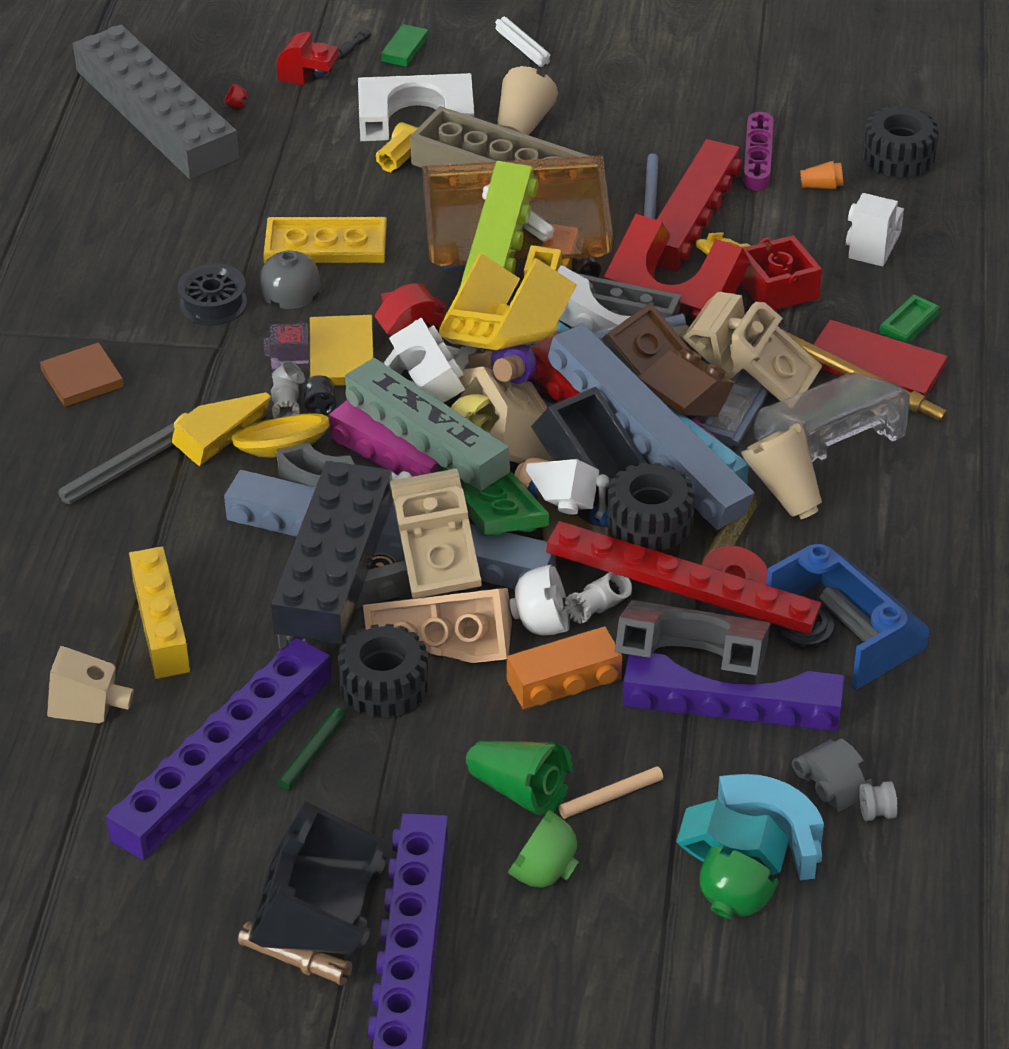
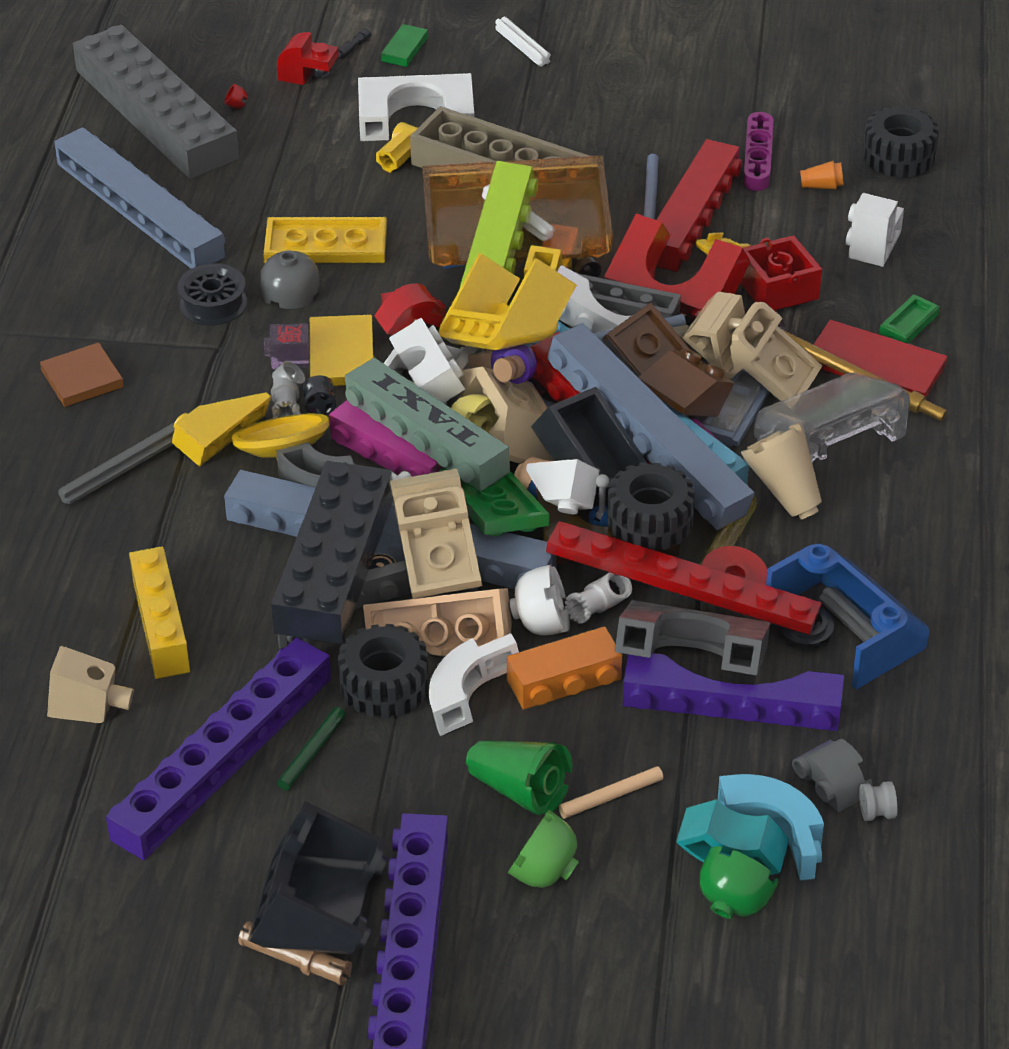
tan cone [497,66,558,135] -> none
none -> sand blue brick [54,127,225,269]
none -> white arch [429,633,519,736]

